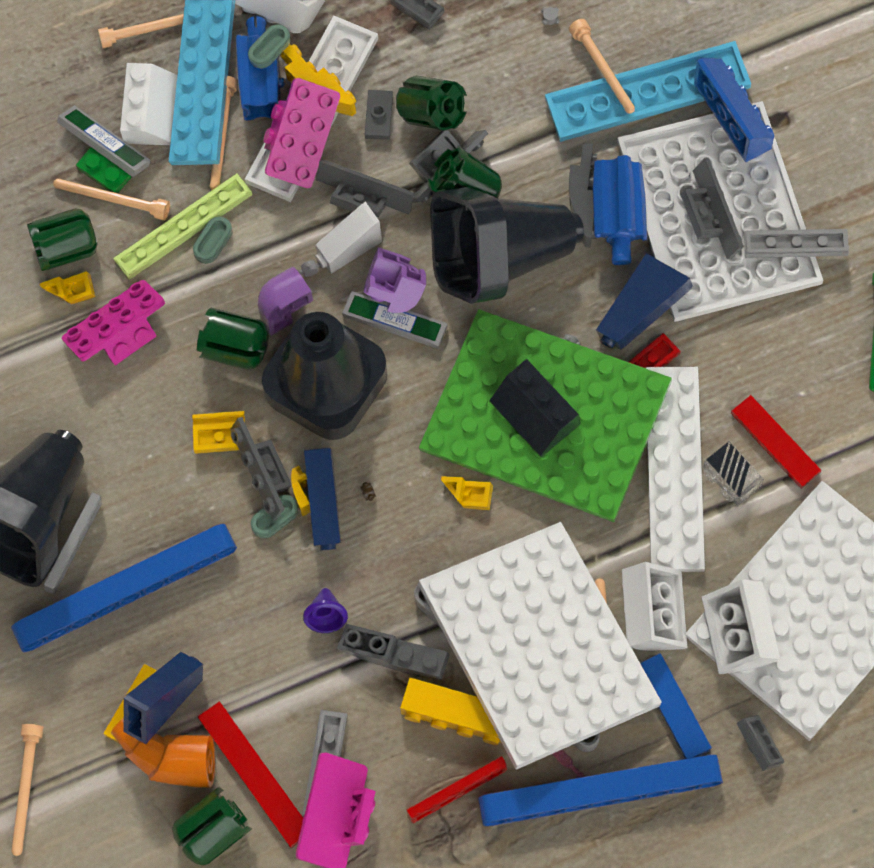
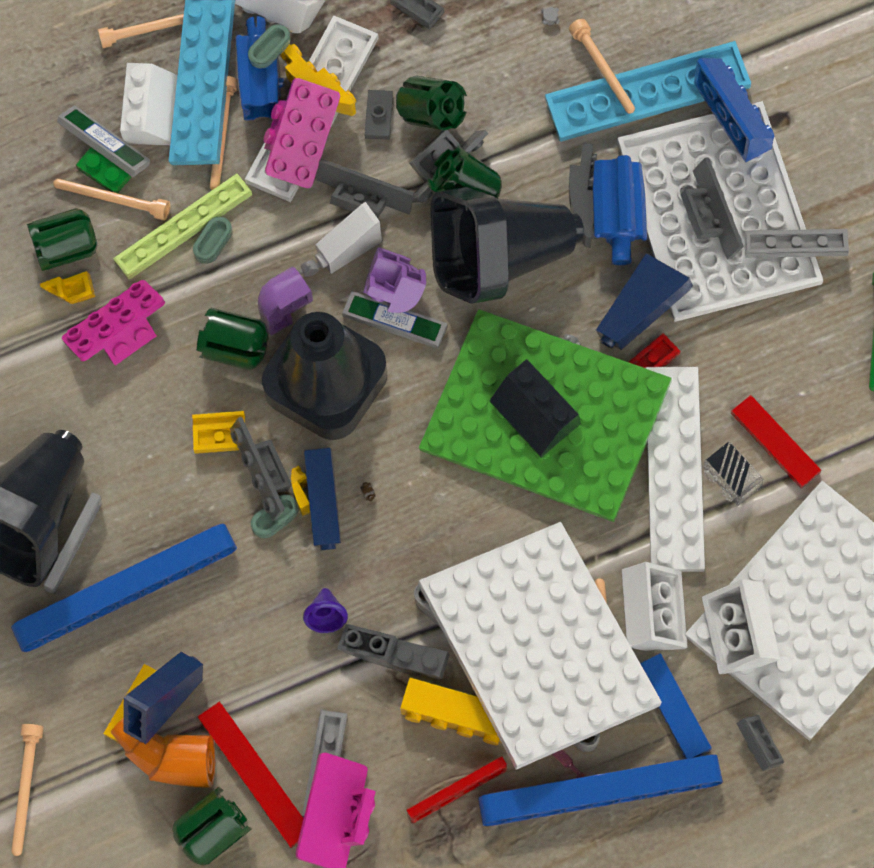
yellow slope [441,476,493,510] -> none

